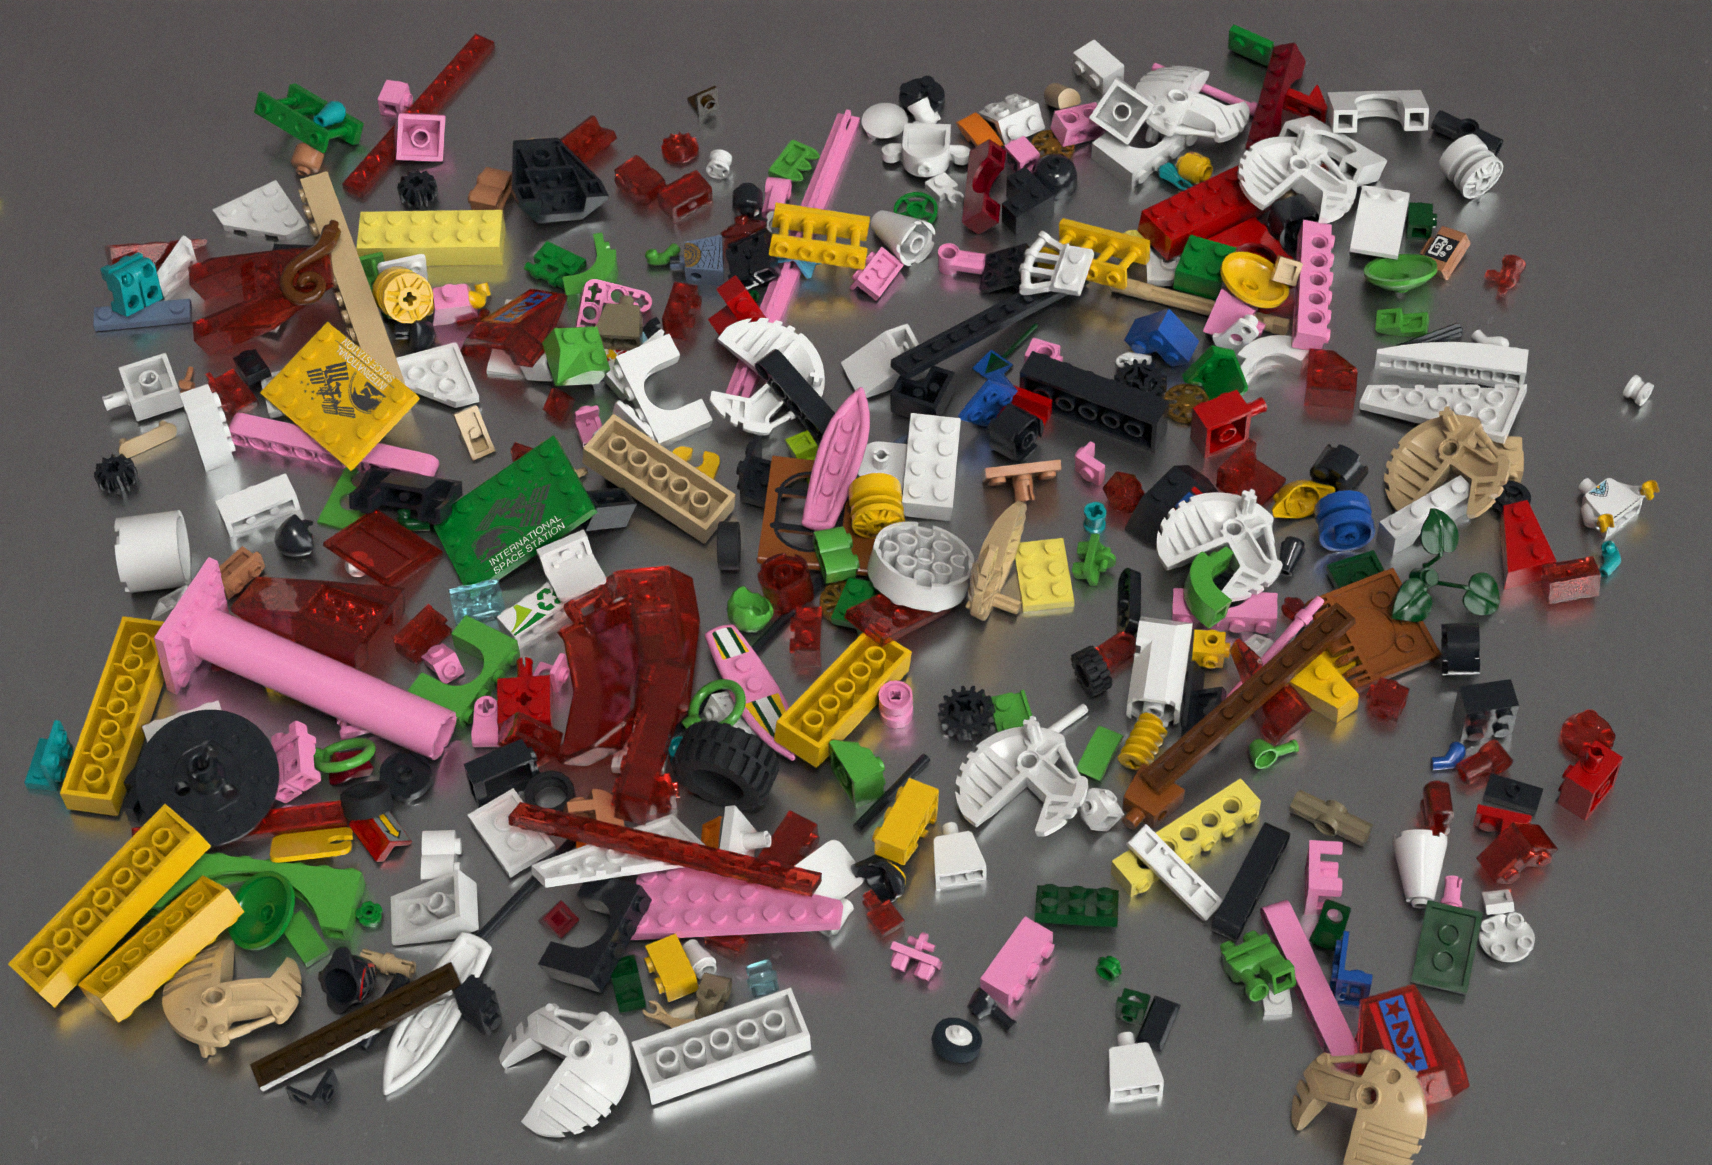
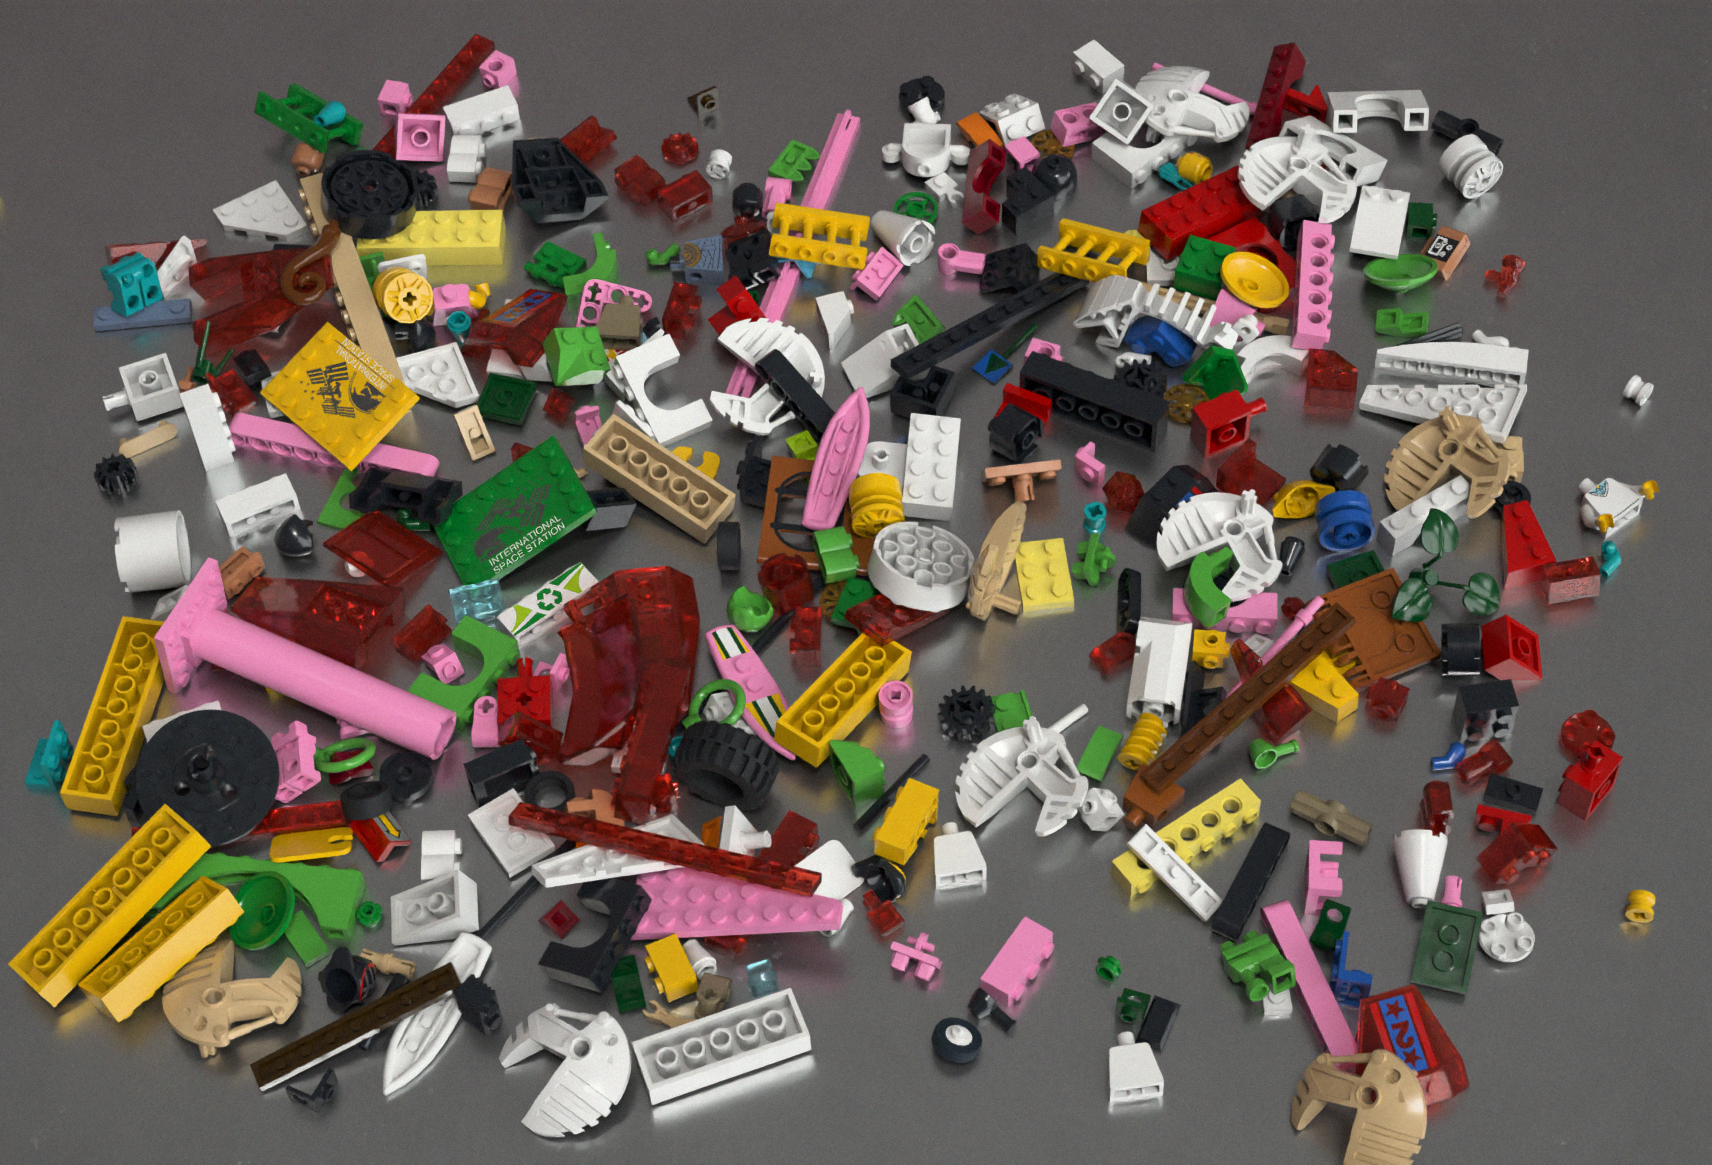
white bracket [536,529,607,602] -> none
white dish [862,103,908,140] -> none
blue bracket [958,370,1018,427] -> none
white plate [1019,231,1094,296] -> none
dark green plate [1034,884,1119,927] -> none
tan brick [1044,83,1081,110] -> none
black tyre [1070,645,1113,697] -> none
green bracket [1228,24,1274,66] -> none
tan tile [1271,255,1303,287] -> none
none -> dark green plant [191,321,234,384]
none -> black brick [321,150,418,239]
none -> white brick [443,85,520,136]
none -> white brick [447,135,486,183]
none -> teal cone [447,311,471,345]
none -> dark green plate [476,373,537,426]
none -> bright pink brick [479,50,517,89]
none -> white slope [816,291,854,349]
none -> bright green plate [892,294,946,344]
none -> white piece [1073,275,1239,350]
none -> red slope [1481,614,1543,681]
none -> yellow wheel [1625,890,1656,923]

